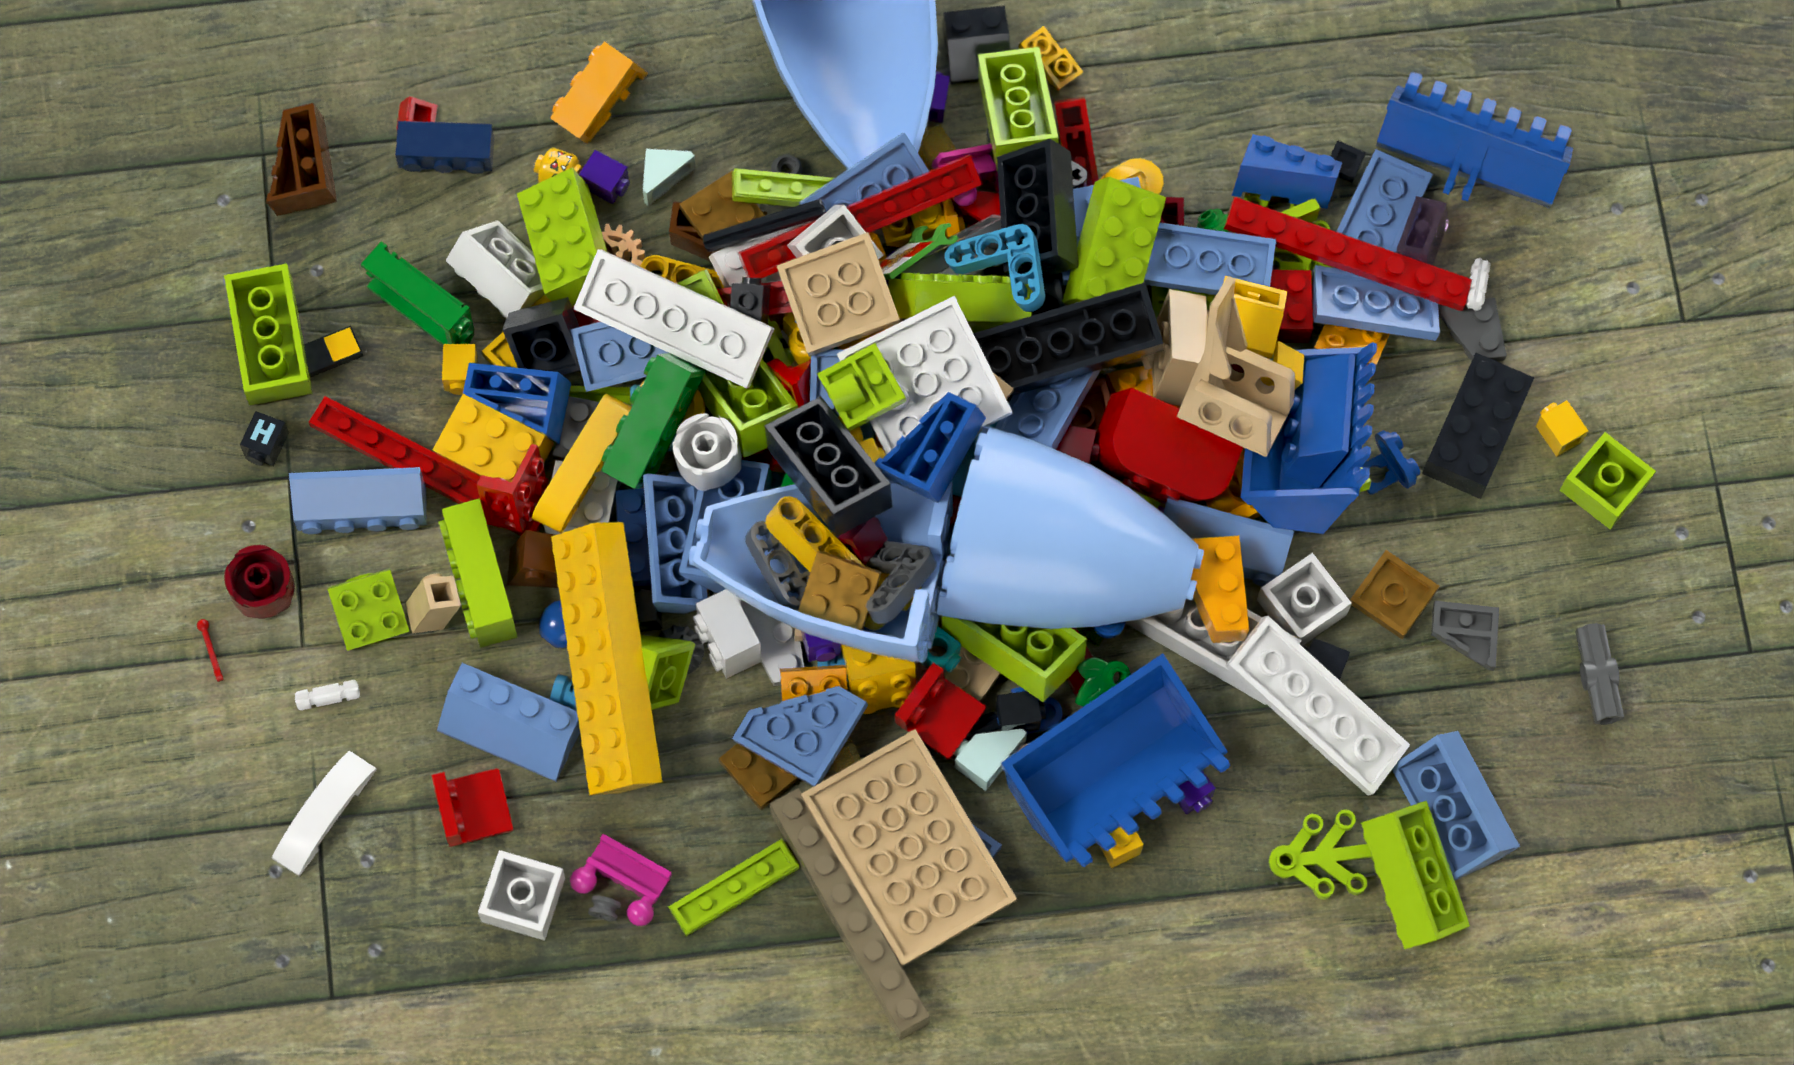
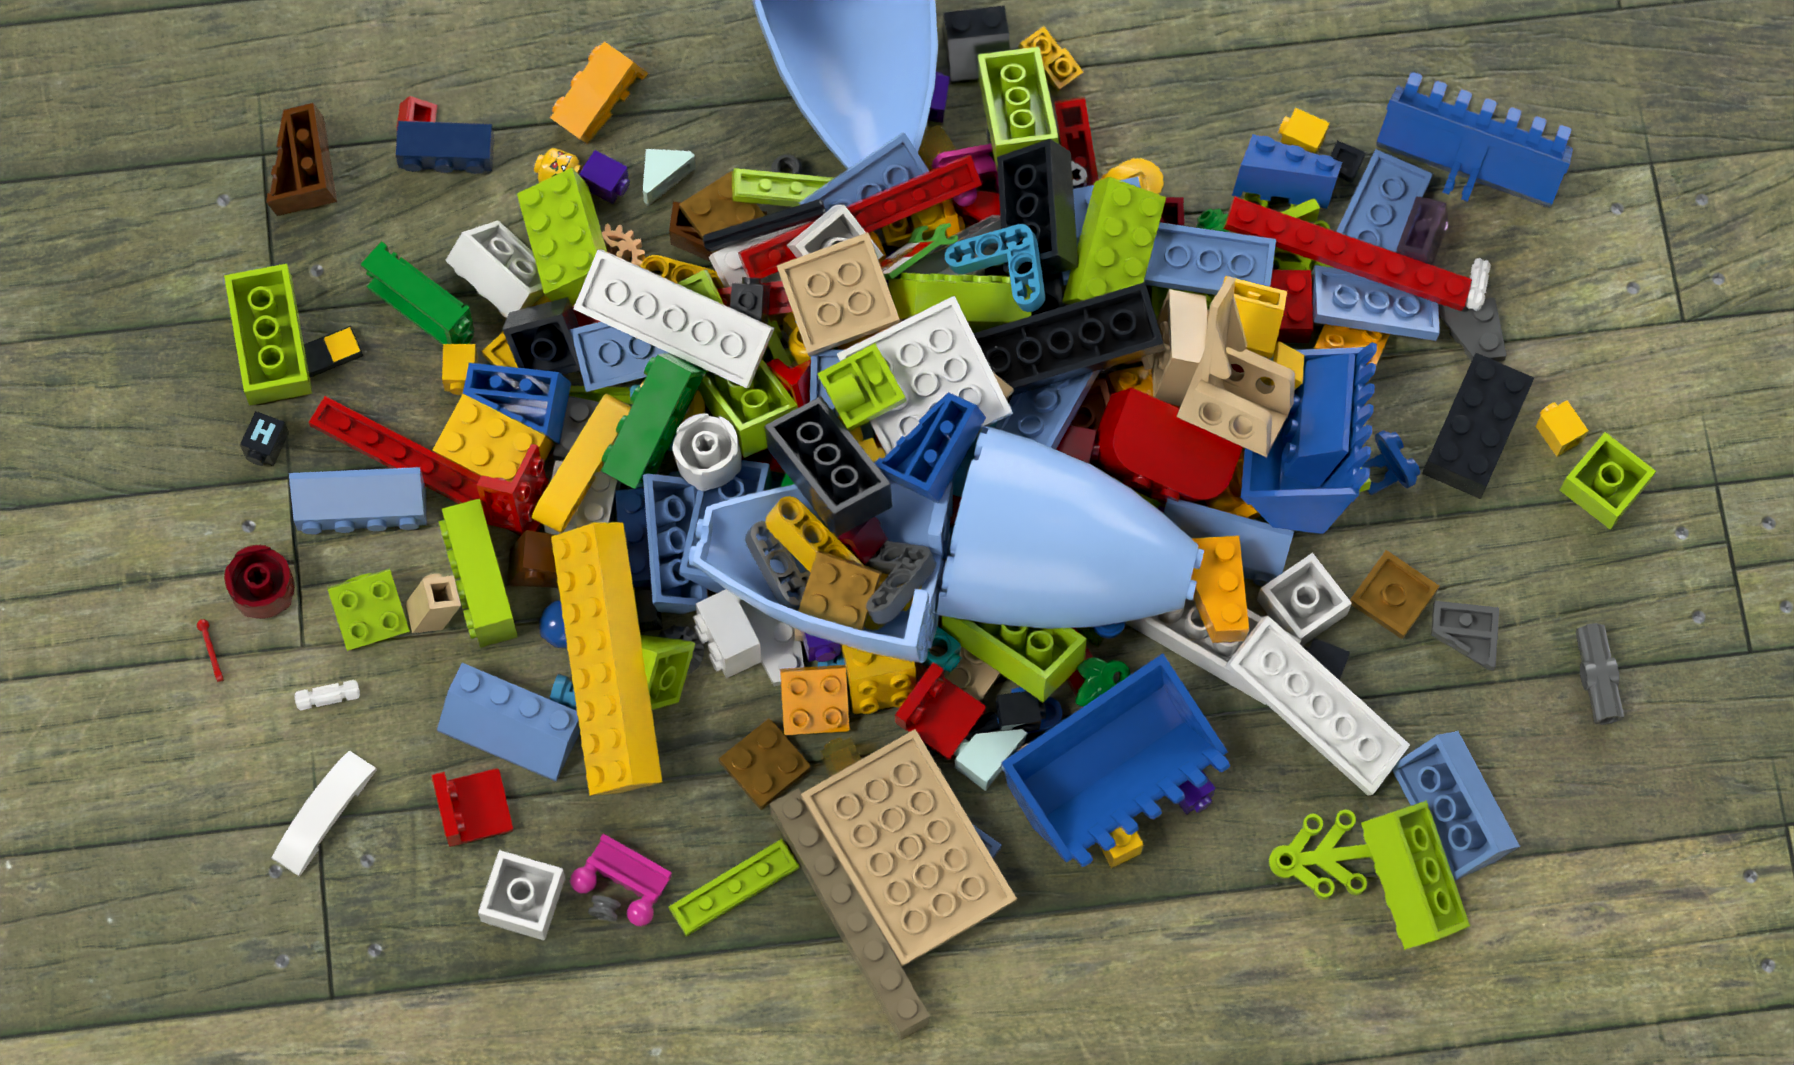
medium blue plate [732,686,868,787] -> none
none -> yellow brick [1278,108,1330,154]

